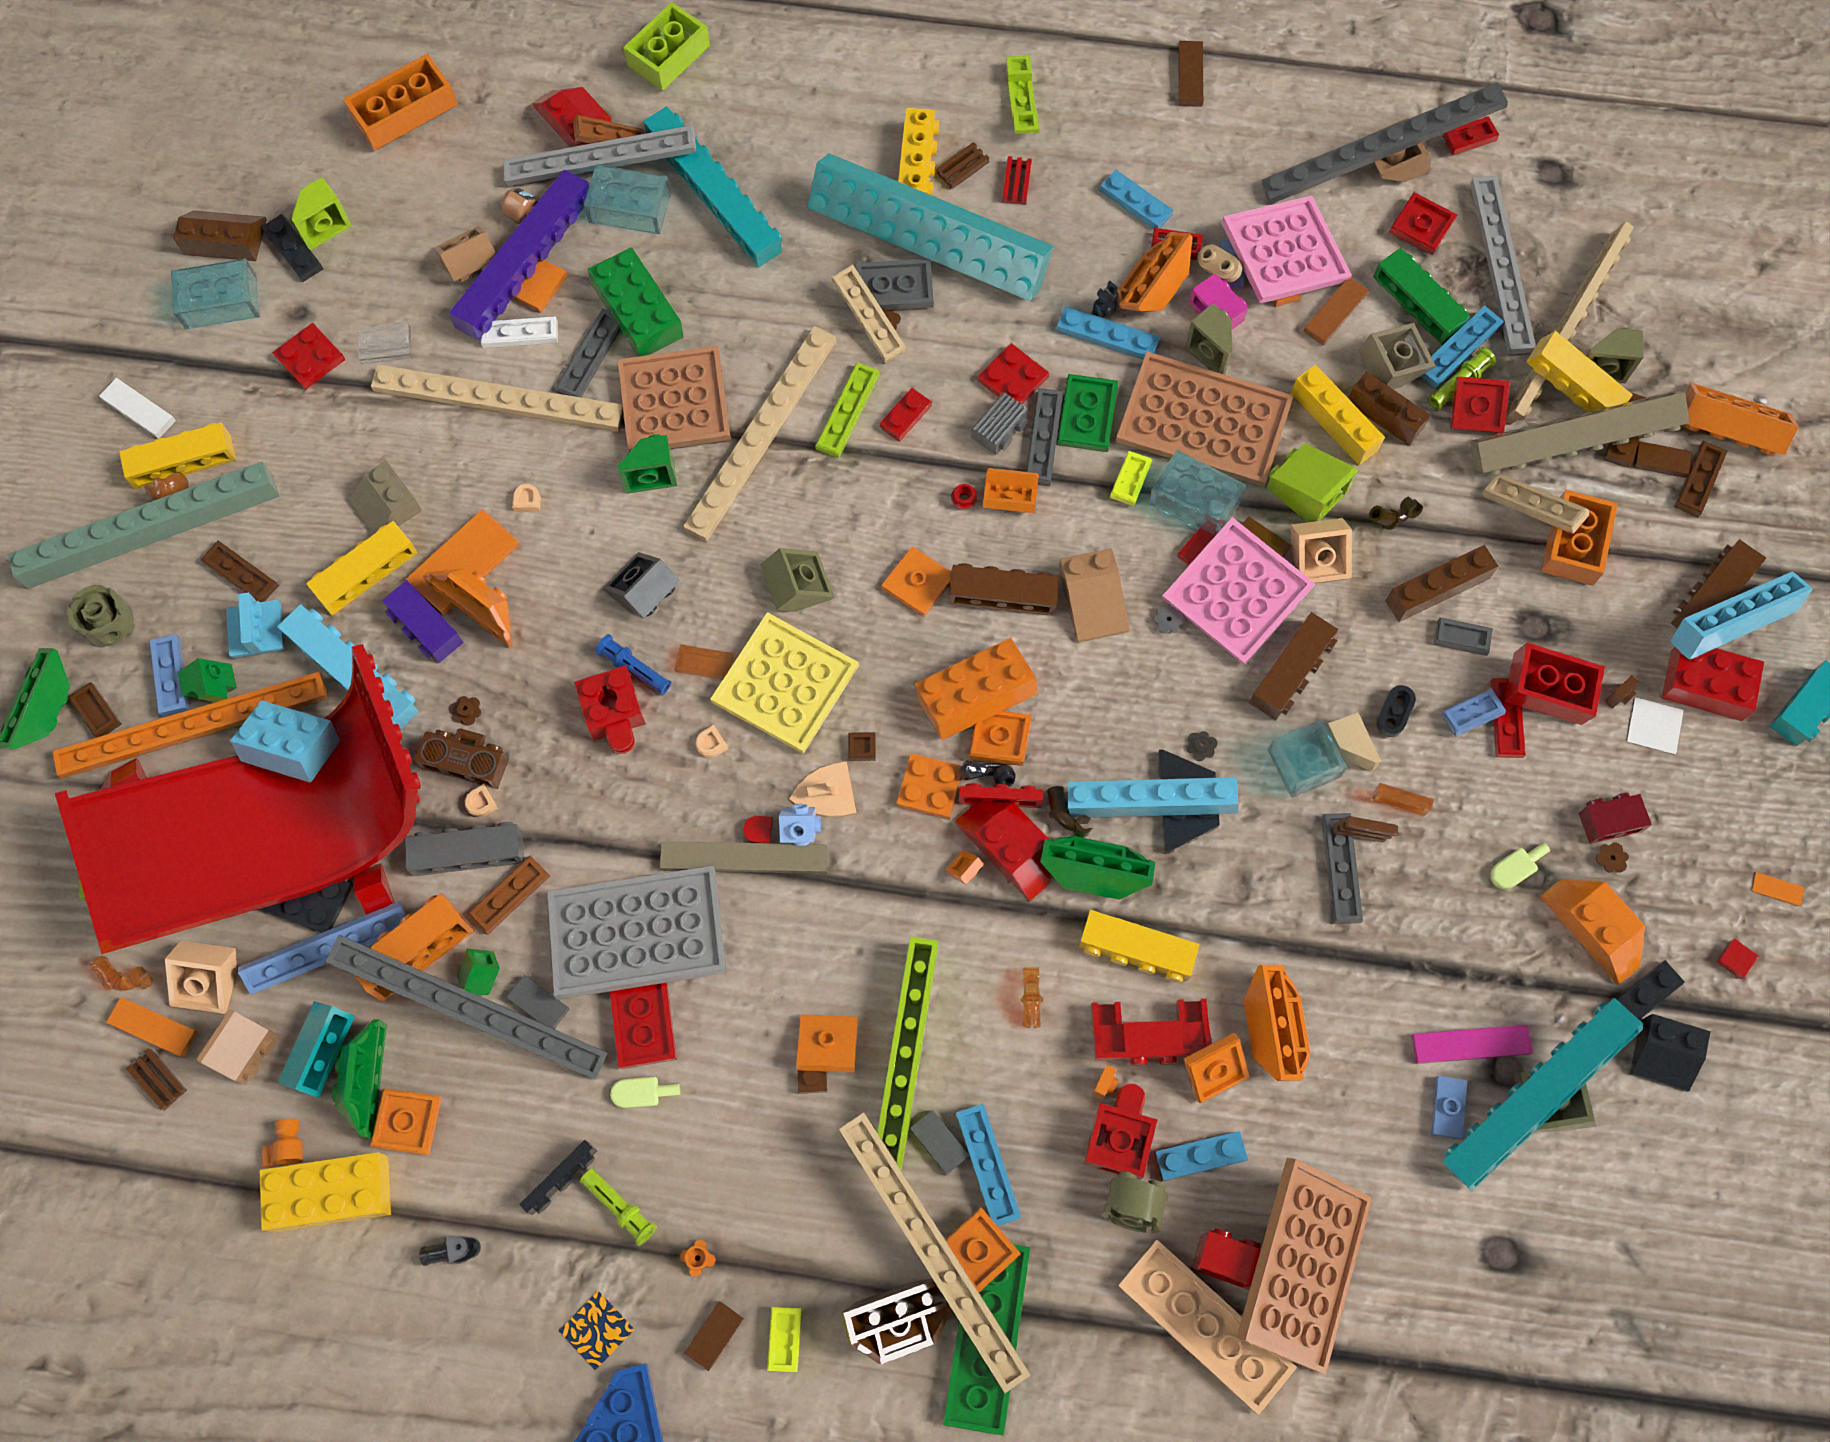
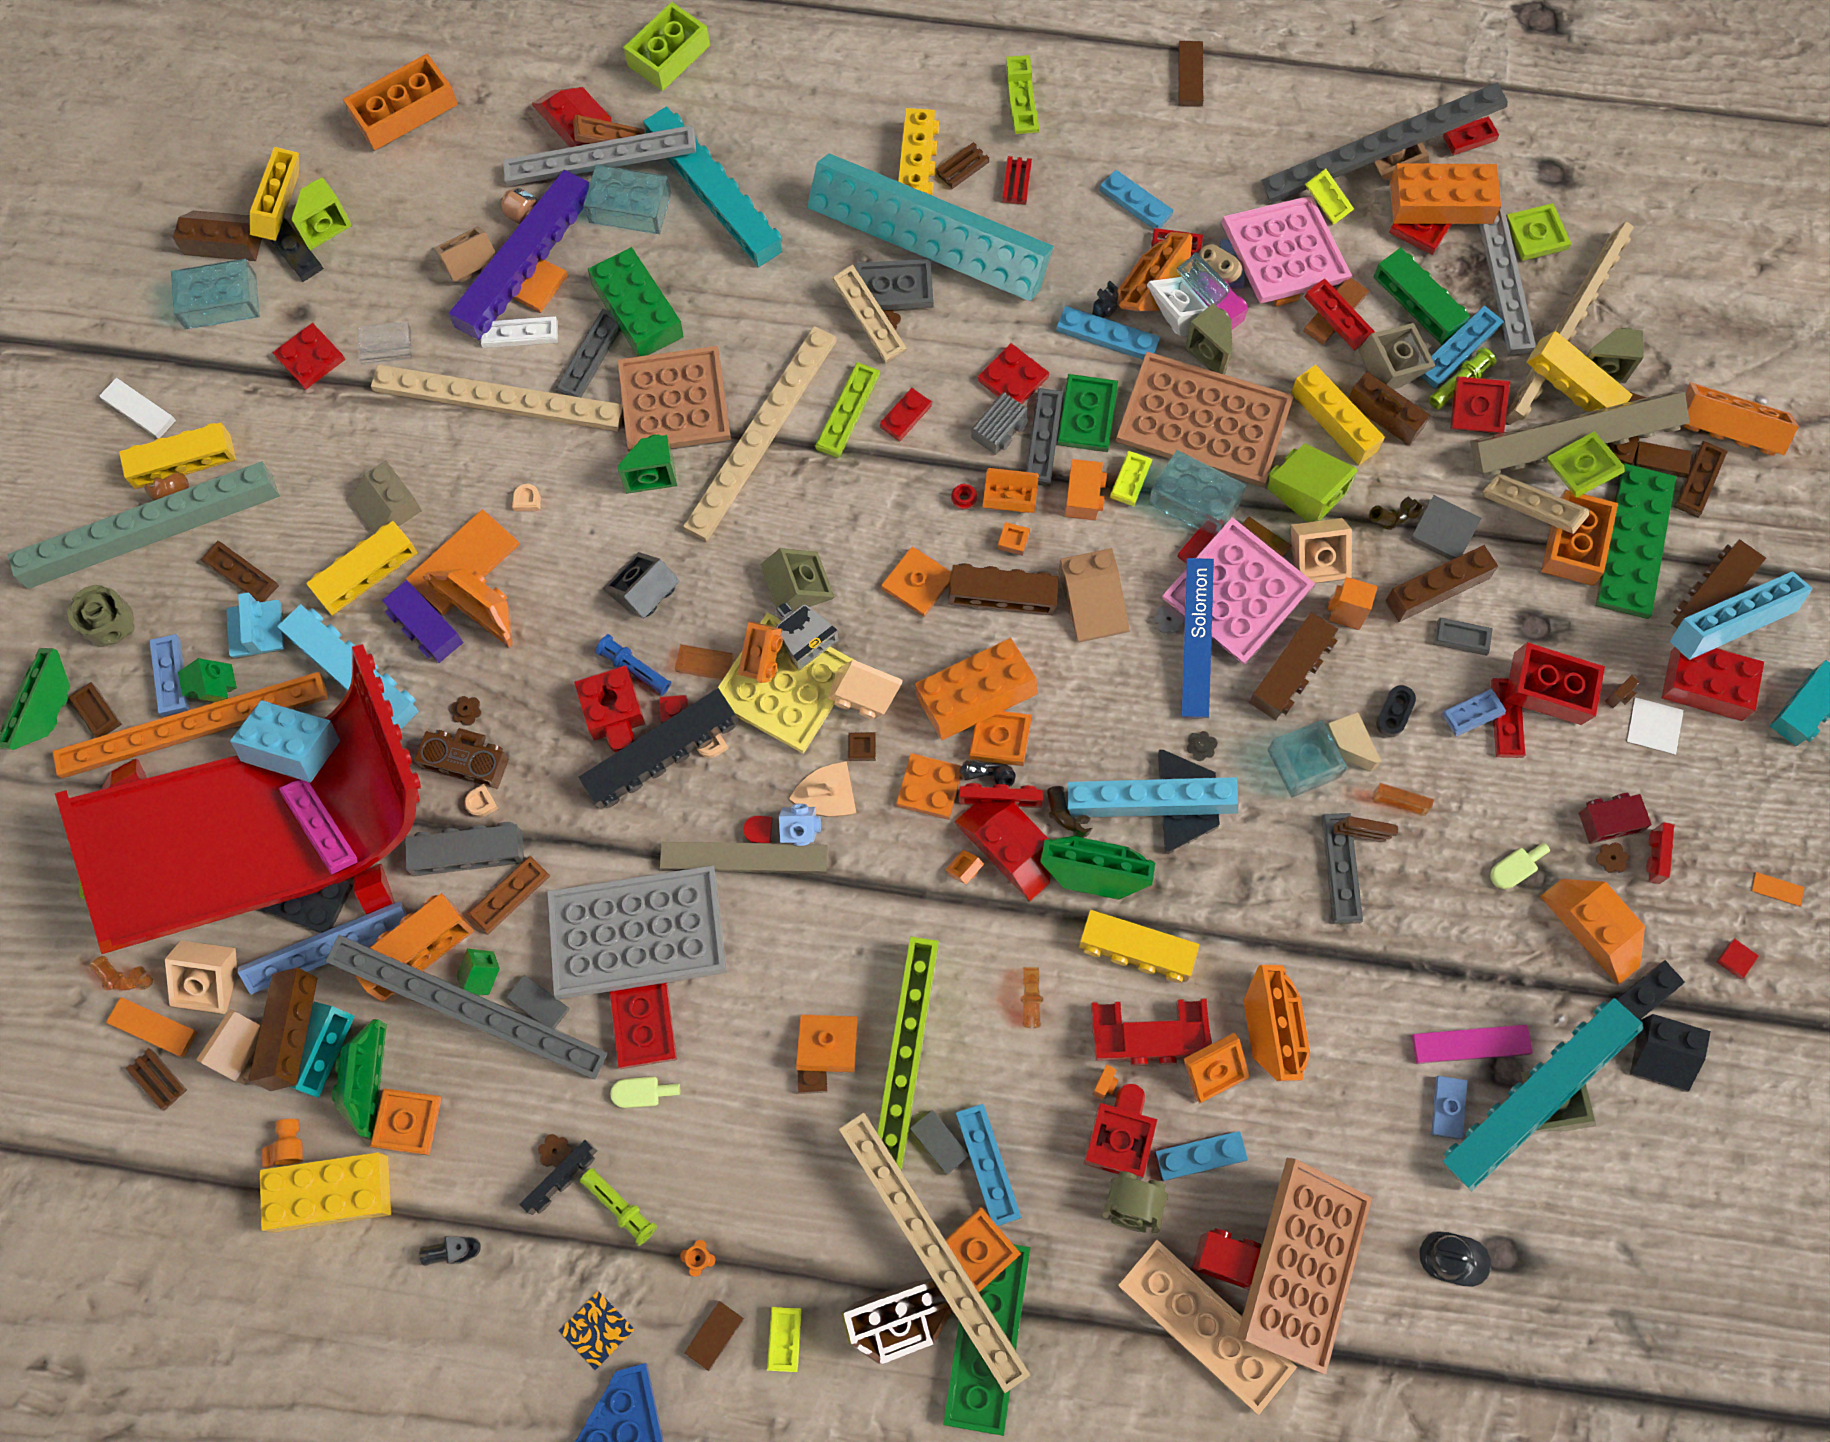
none -> reddish brown brick [249,967,318,1091]
none -> yellow brick [250,147,299,241]
none -> dark pink tile [279,779,357,875]
none -> reddish brown plant [538,1134,572,1167]
none -> black brick [579,688,740,809]
none -> red plate [660,695,688,724]
none -> orange bracket [738,621,783,683]
none -> light grey torso [775,603,839,671]
none -> light nougat slope [828,660,903,719]
none -> orange plate [998,522,1030,556]
none -> orange brick [1065,459,1107,520]
none -> white slope [1147,277,1208,337]
none -> clear light blue brick [1177,252,1230,305]
none -> blue tile [1182,558,1214,718]
none -> neon yellow plate [1304,169,1354,225]
none -> red plate [1304,278,1375,351]
none -> orange brick [1327,577,1378,630]
none -> orange brick [1390,163,1501,224]
none -> dark grey tile [1410,495,1482,560]
none -> black piece [1419,1232,1491,1287]
none -> lime plate [1506,203,1572,261]
none -> lime plate [1547,431,1625,498]
none -> green plate [1595,463,1676,619]
none -> red plate [1646,822,1675,884]

